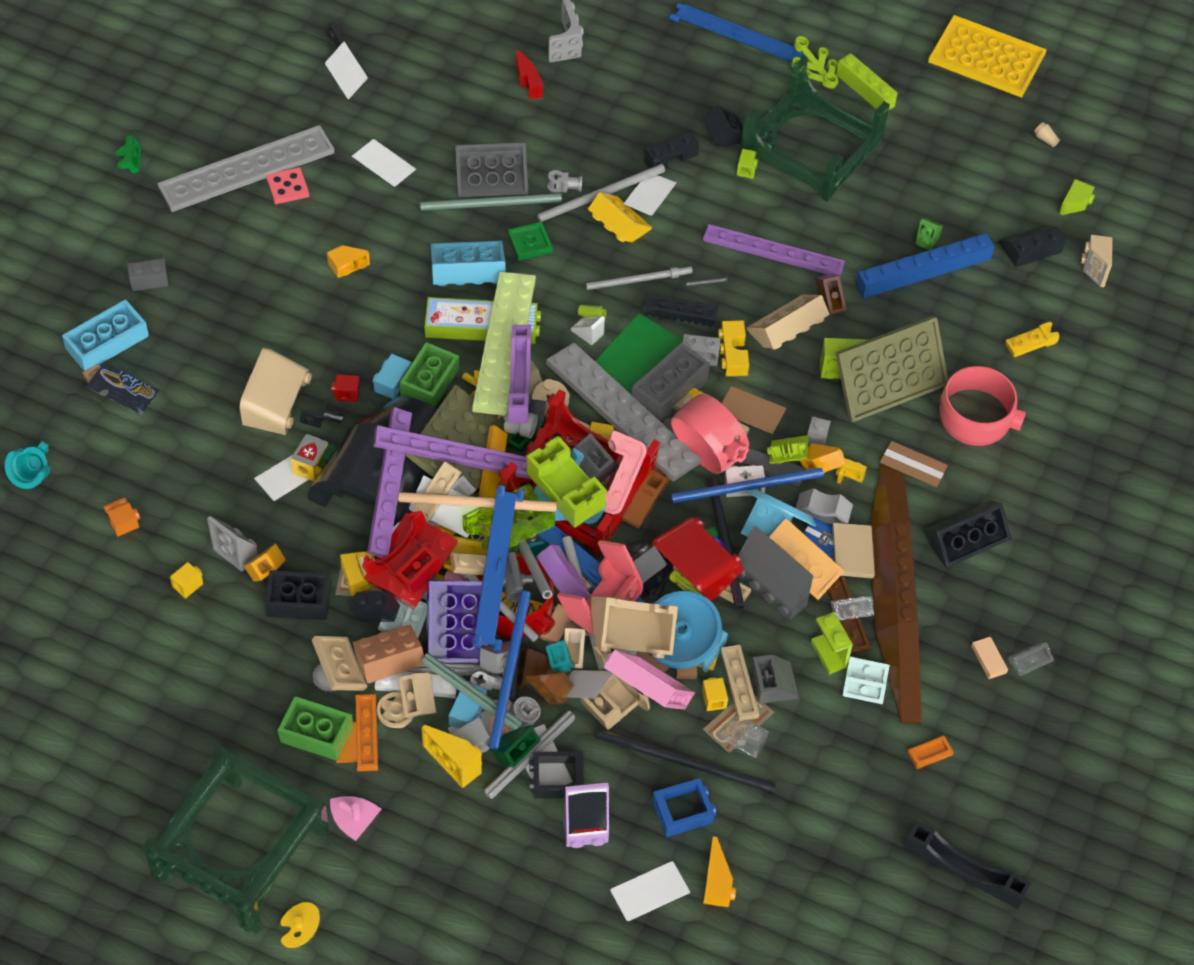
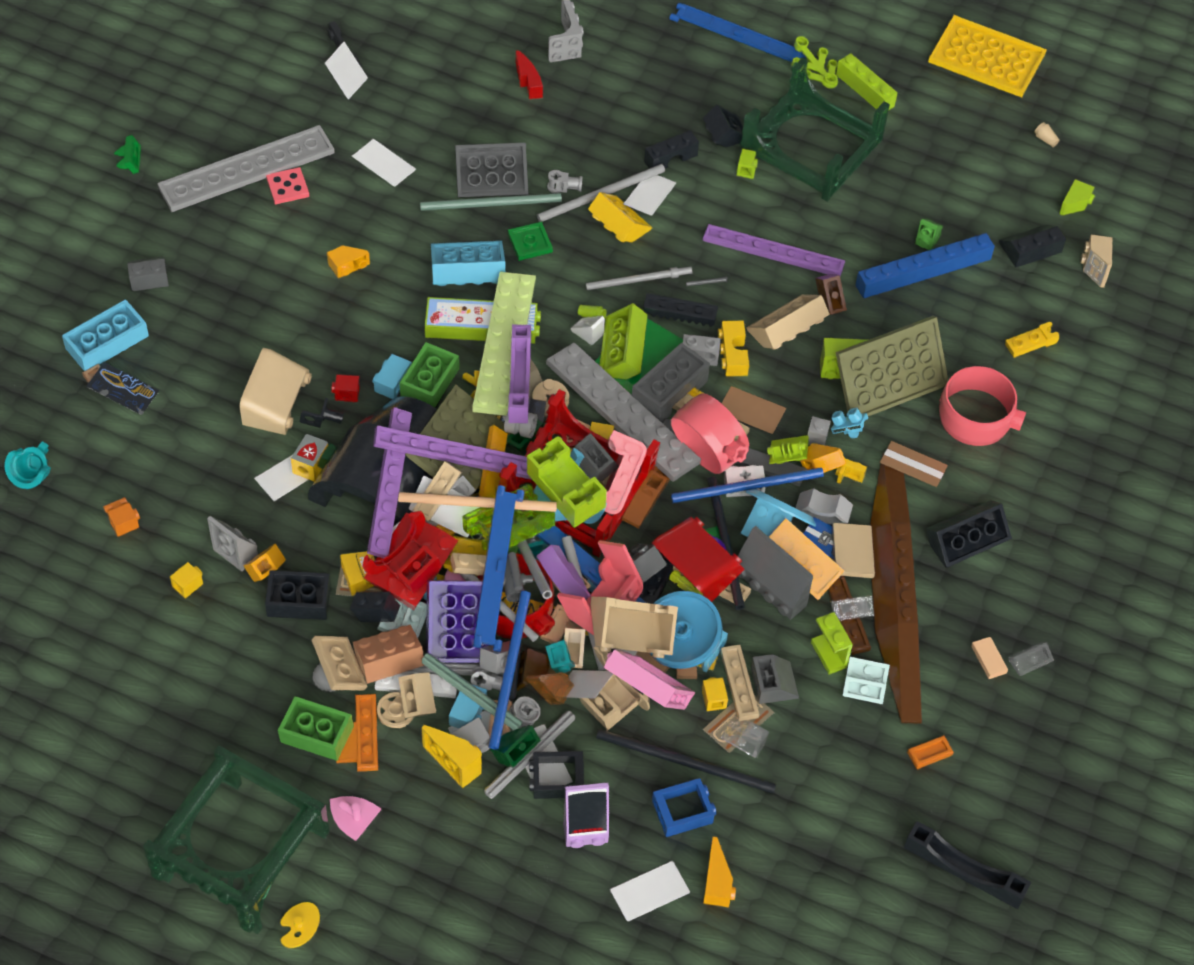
none -> lime slope [600,303,647,379]
none -> medium azure hips [831,408,869,438]

